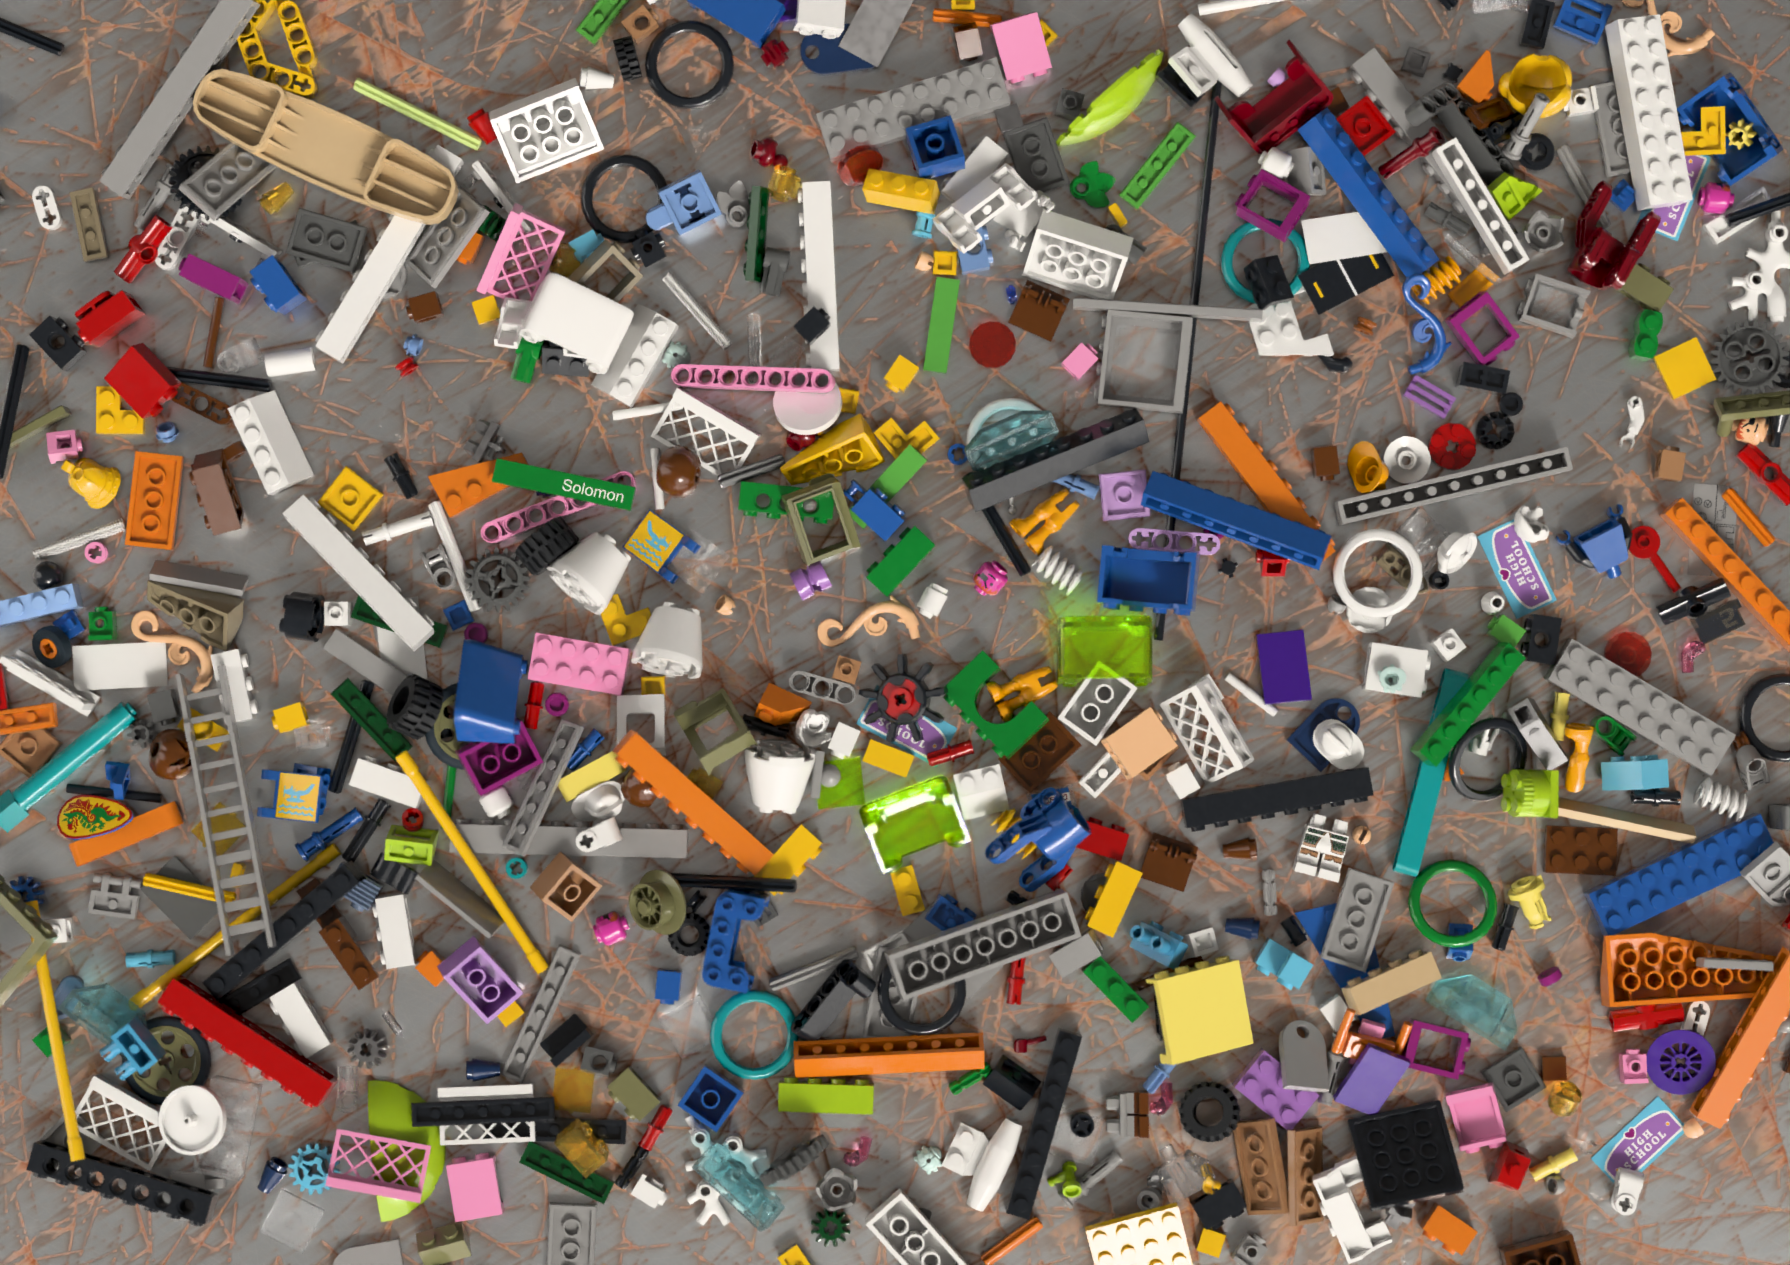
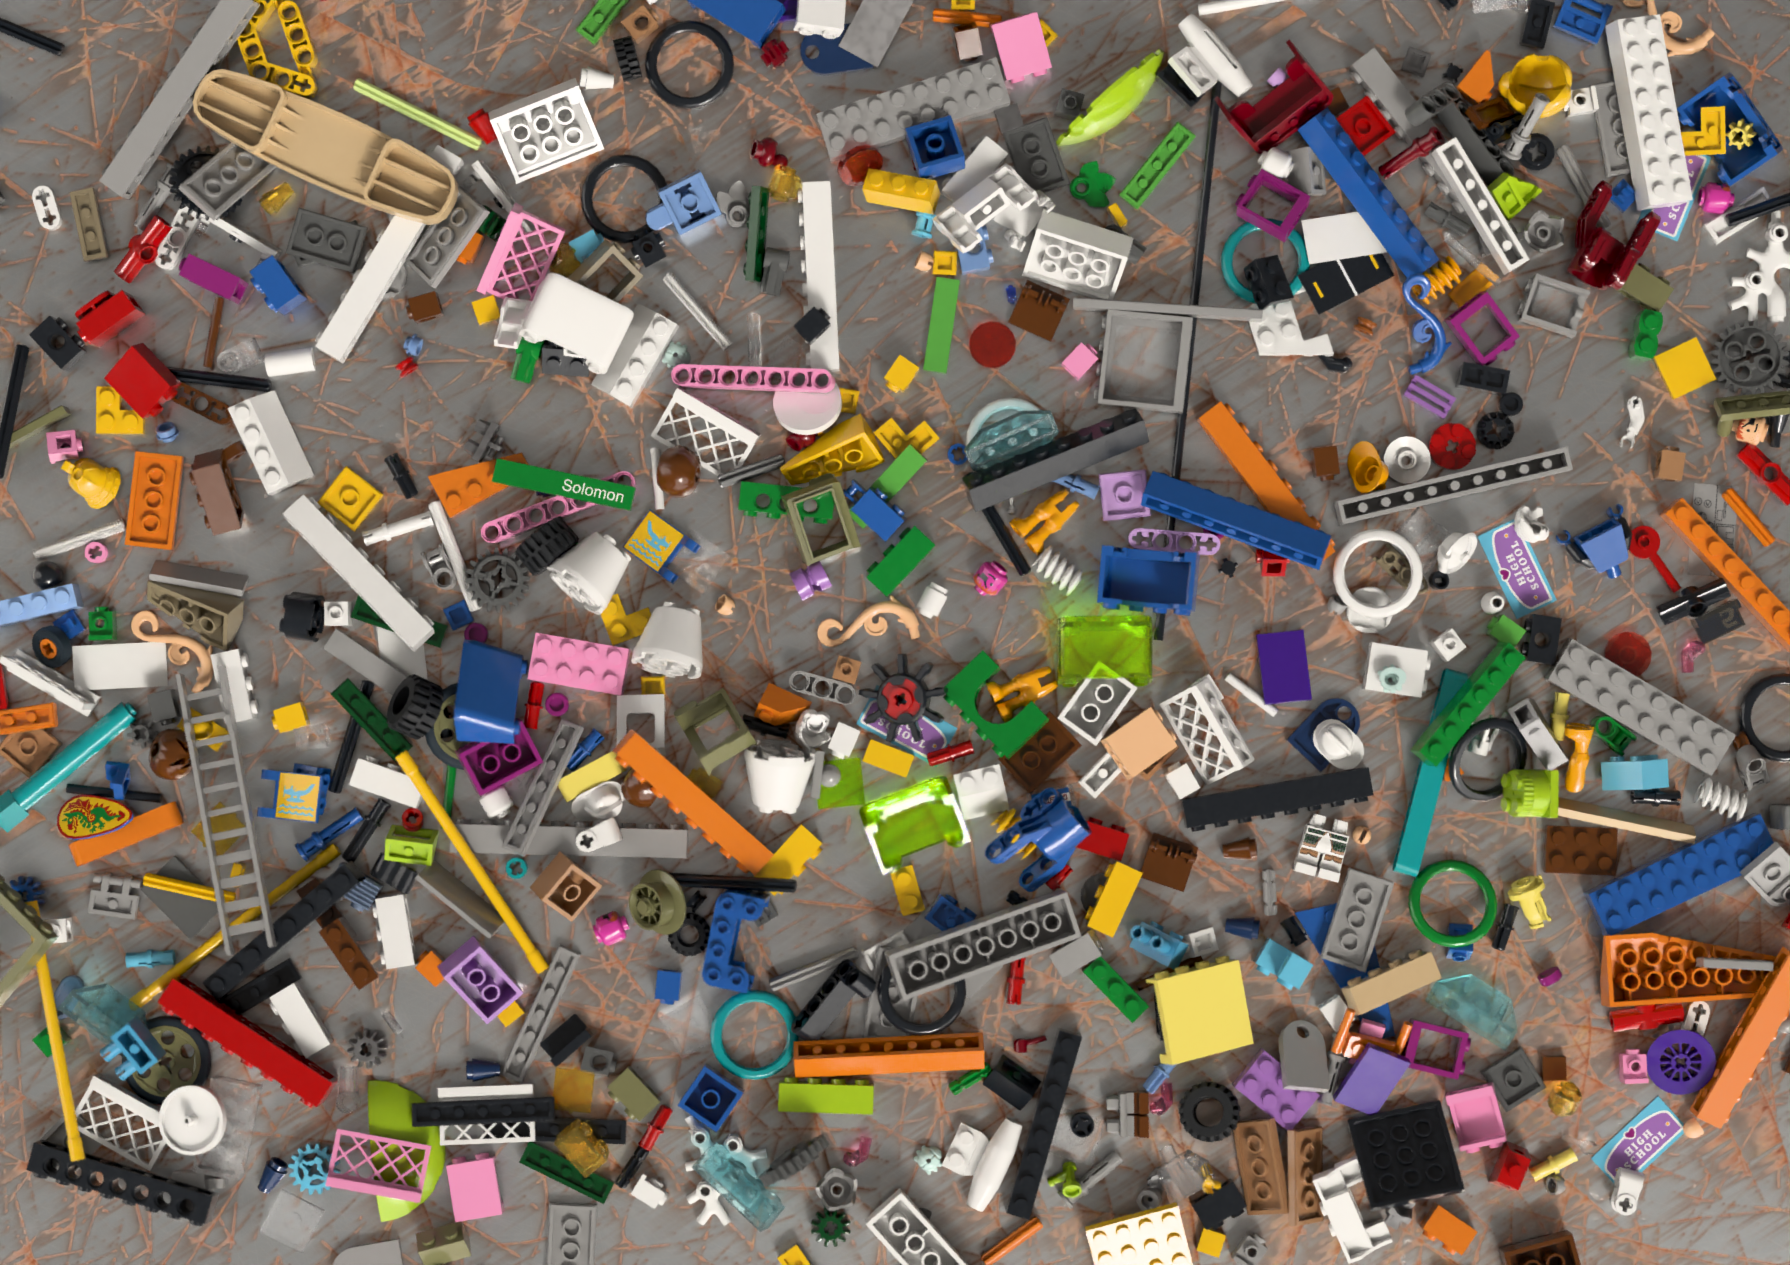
white bar [612,402,684,420] -> none

